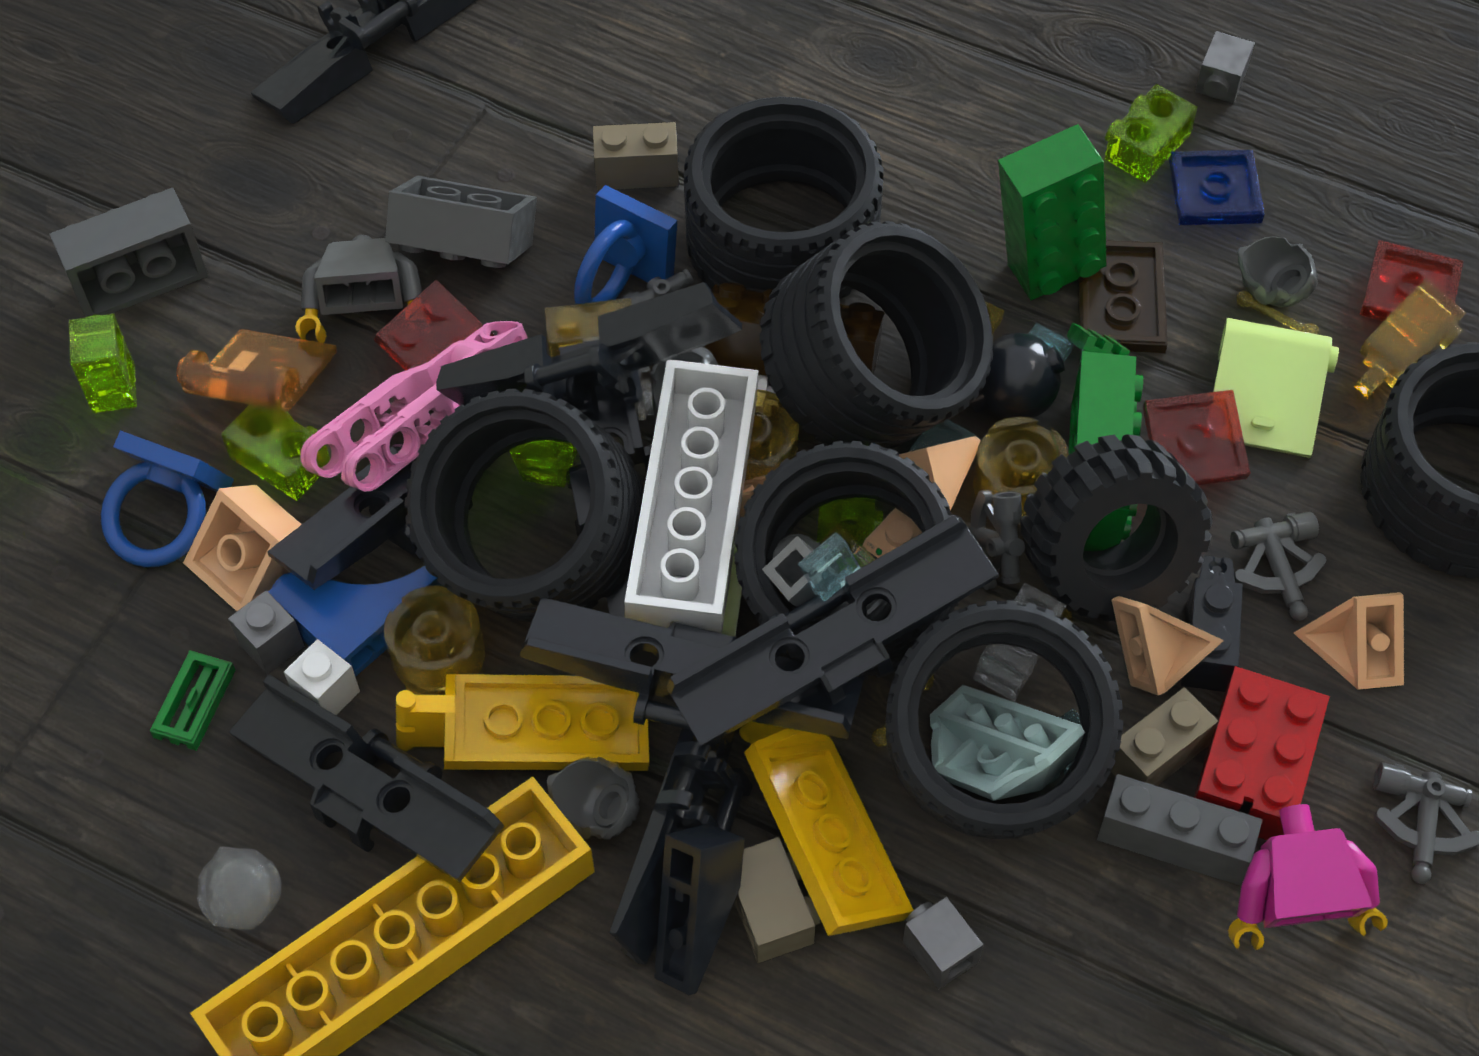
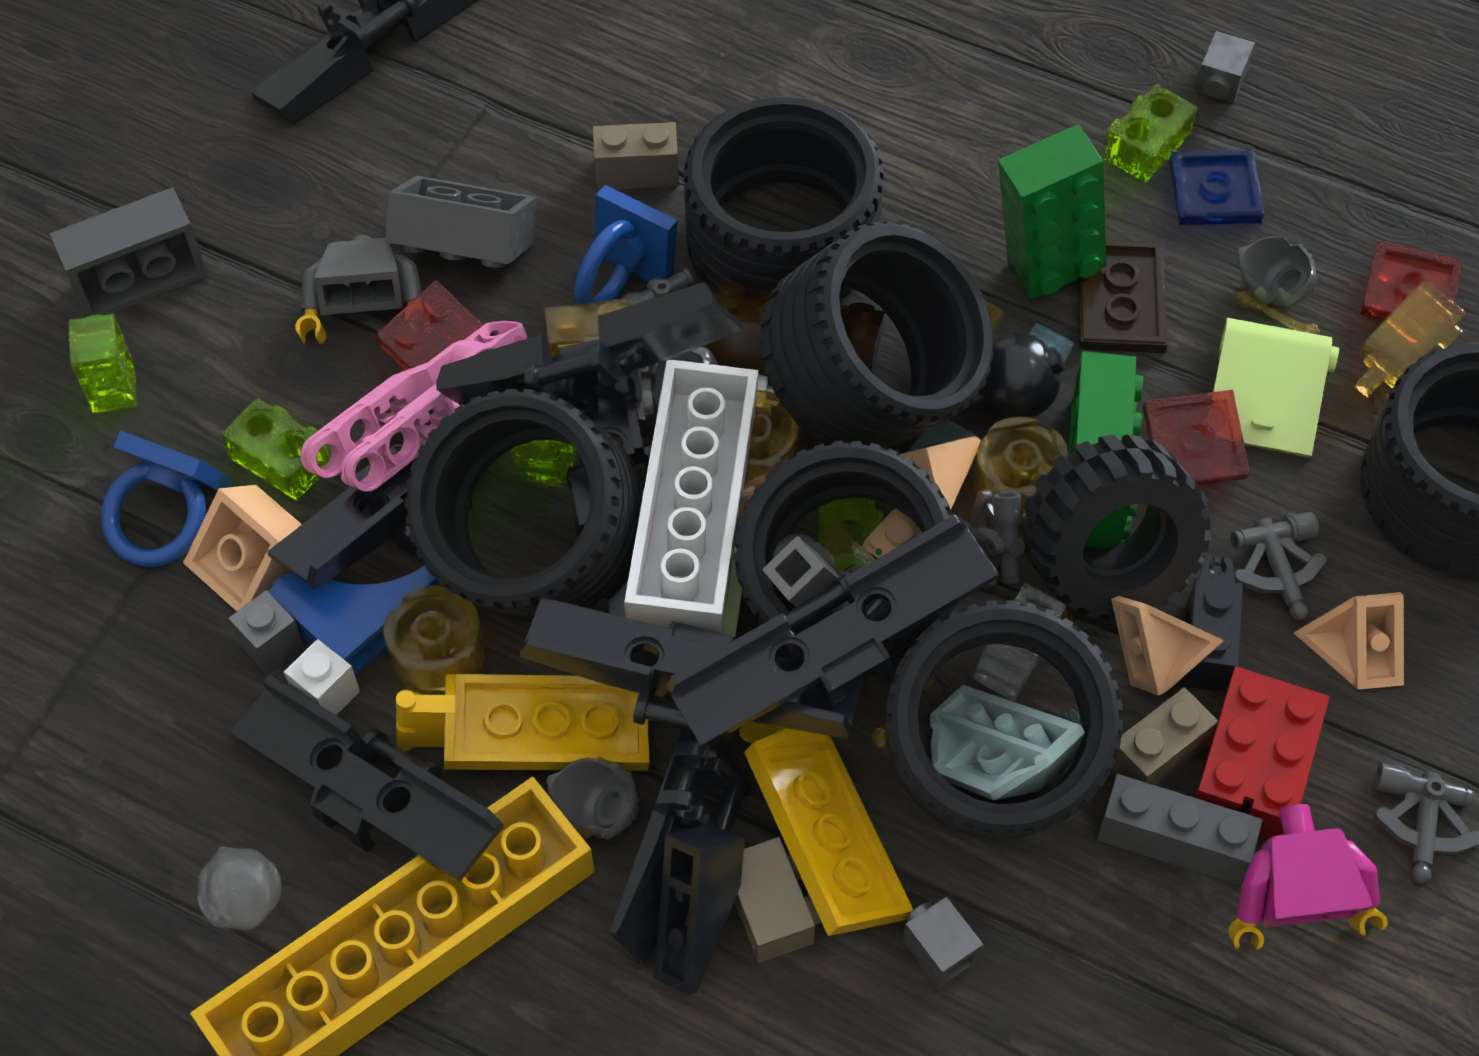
green tile [150,650,236,751] -> none
clear orange door [176,329,337,411] -> none
clear light blue tile [798,532,860,602] -> none
green tile [1066,323,1130,356] -> none

